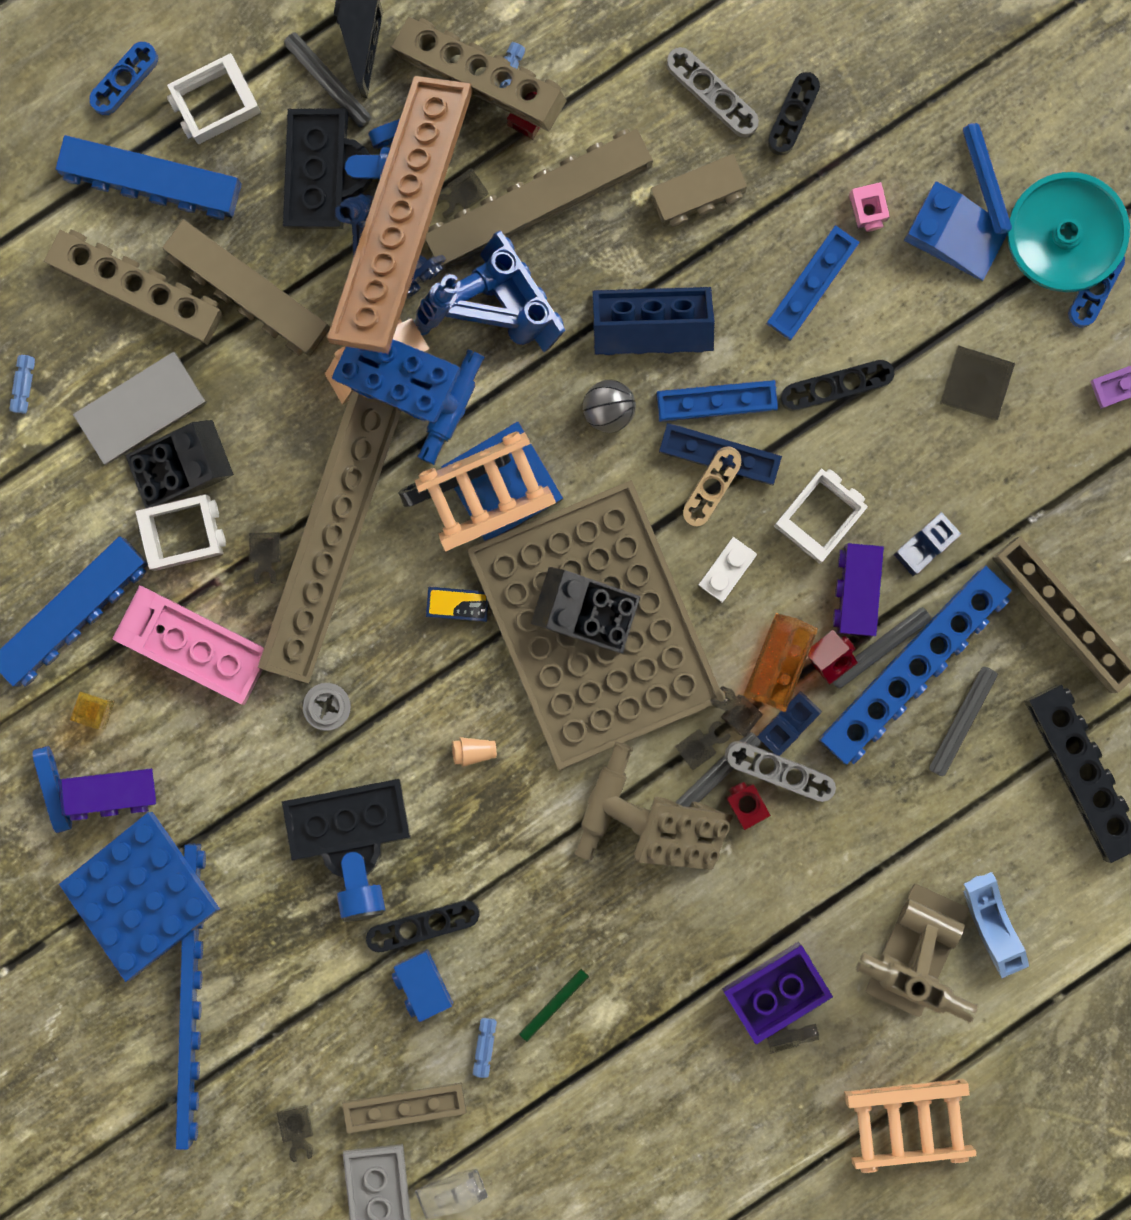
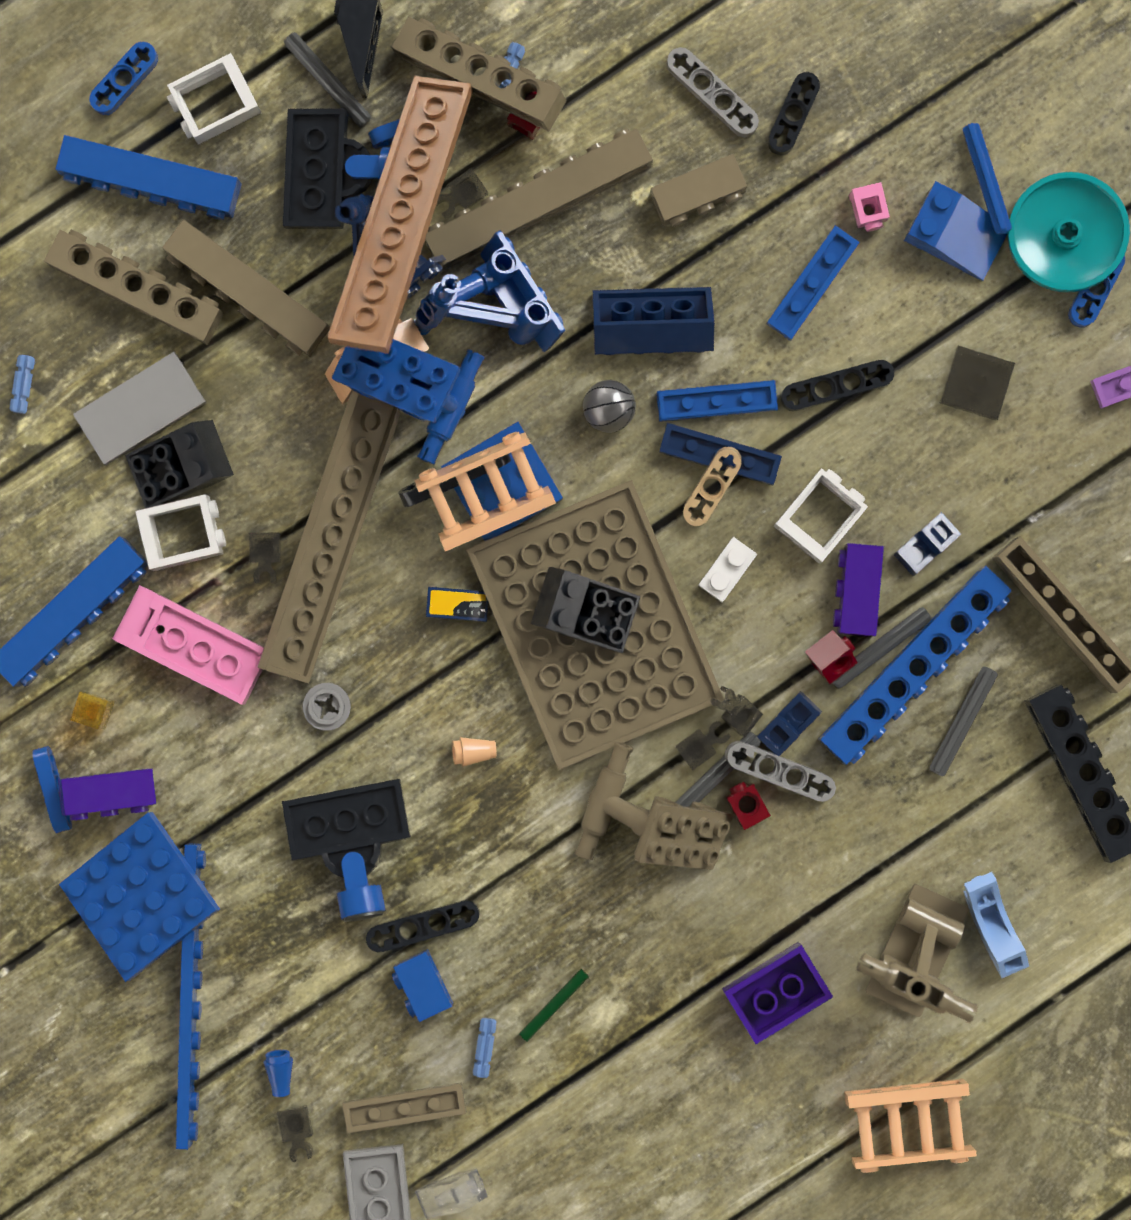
clear orange brick [743,613,818,712] -> none
clear smoke plate [766,1024,819,1054] -> none
none -> blue cone [263,1050,293,1097]

